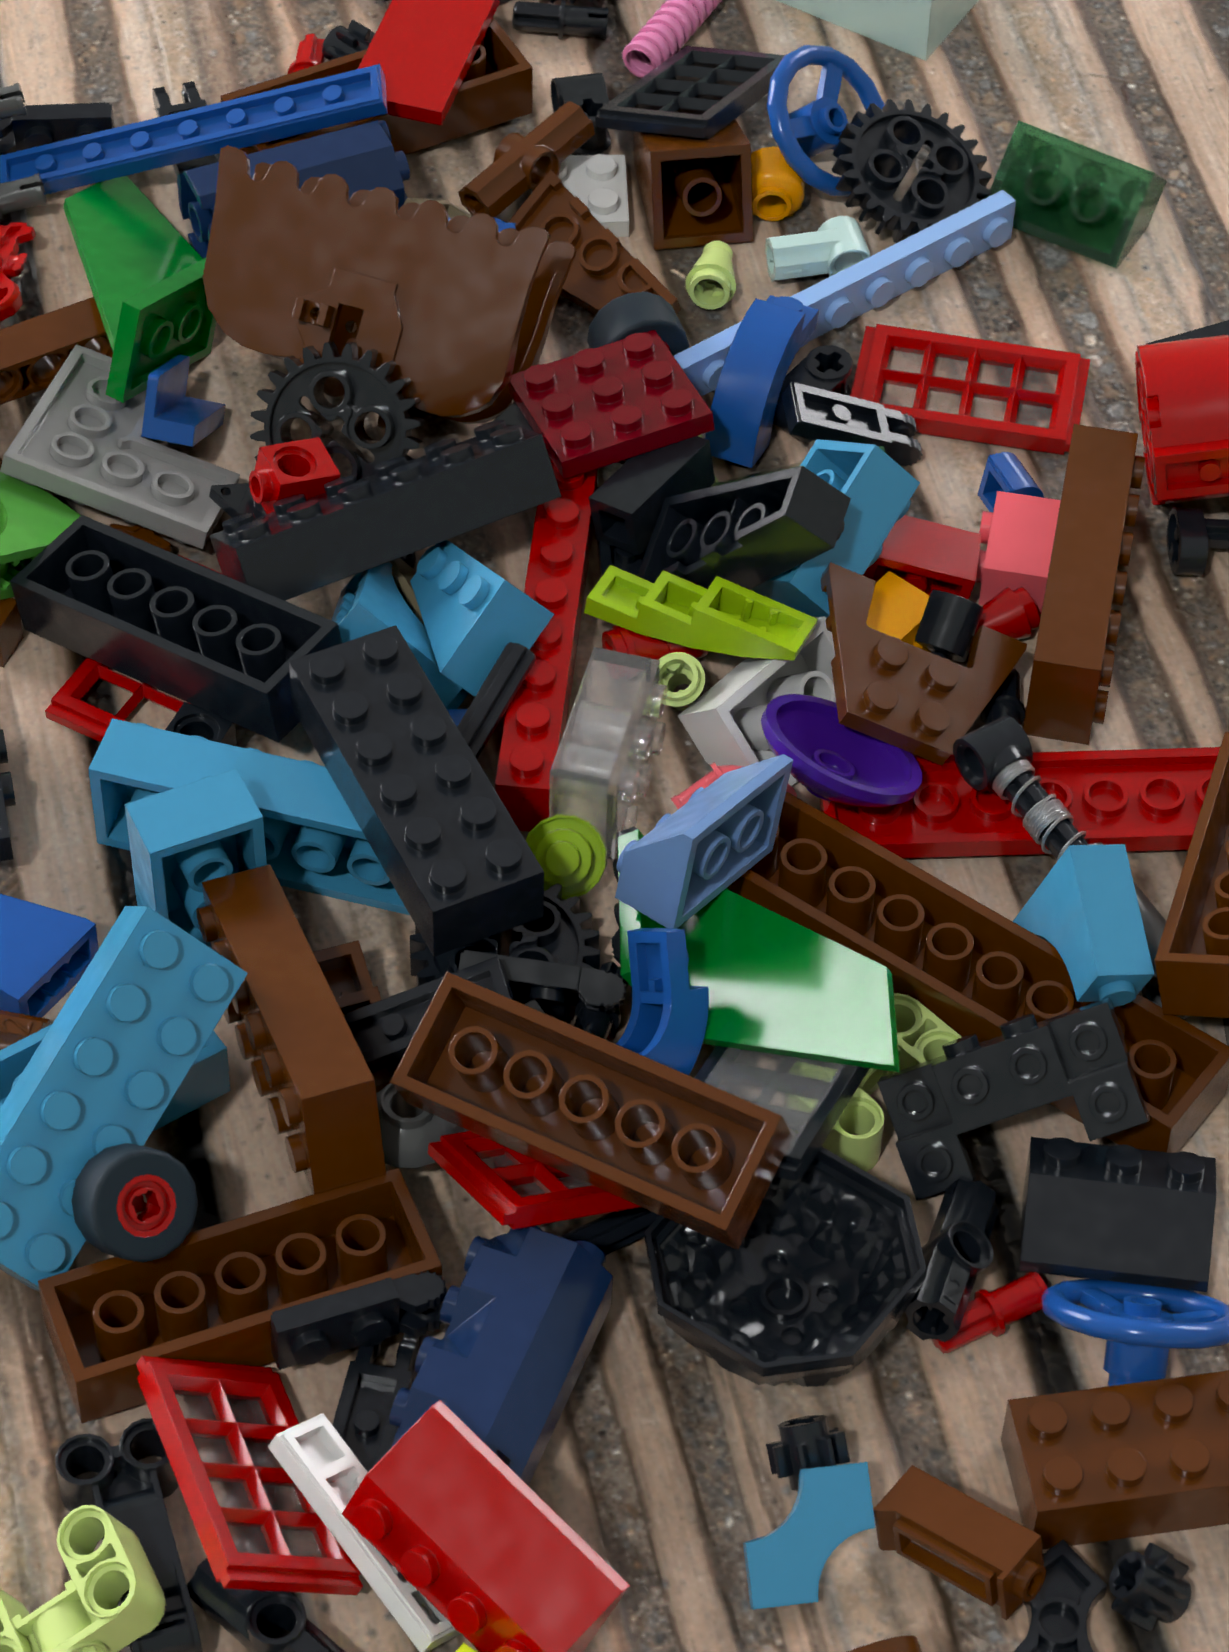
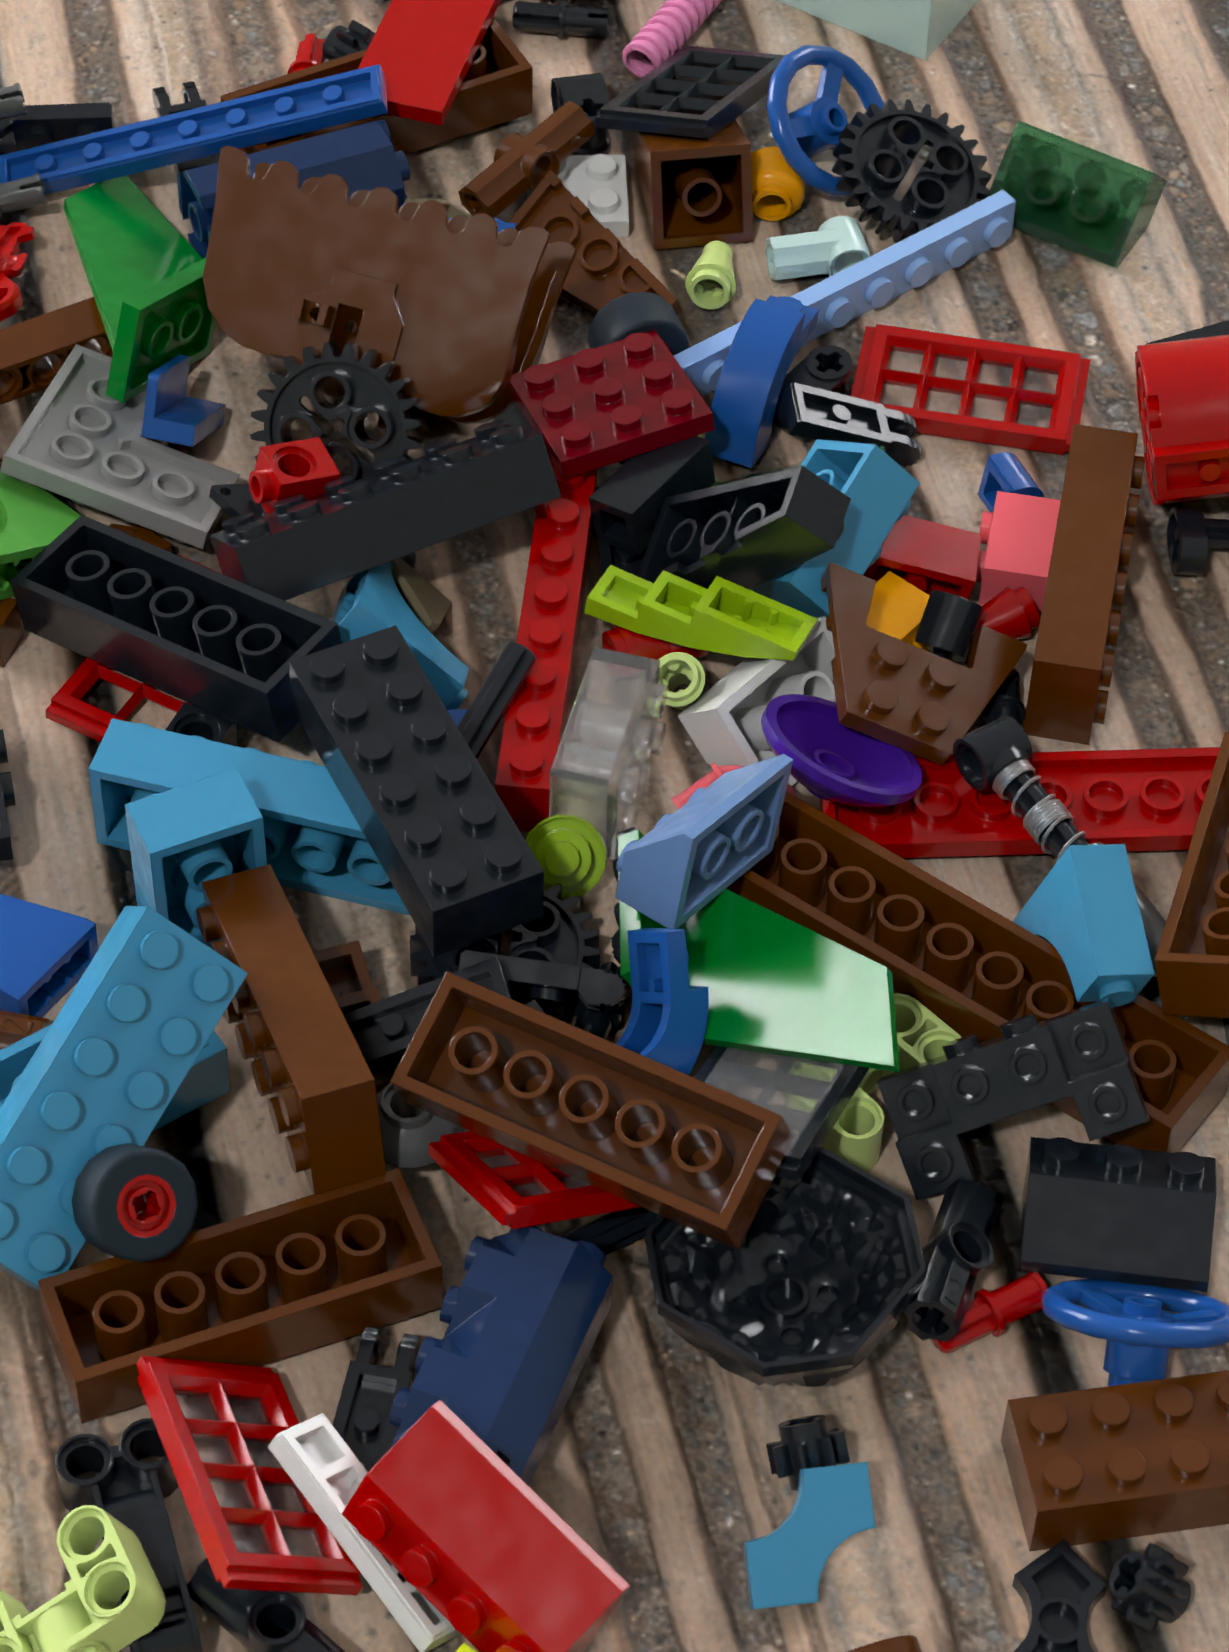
black hinge [270,1270,447,1370] -> none
dark azure wedge [410,540,554,696] -> none
reddish brown window [873,1465,1046,1621] -> none

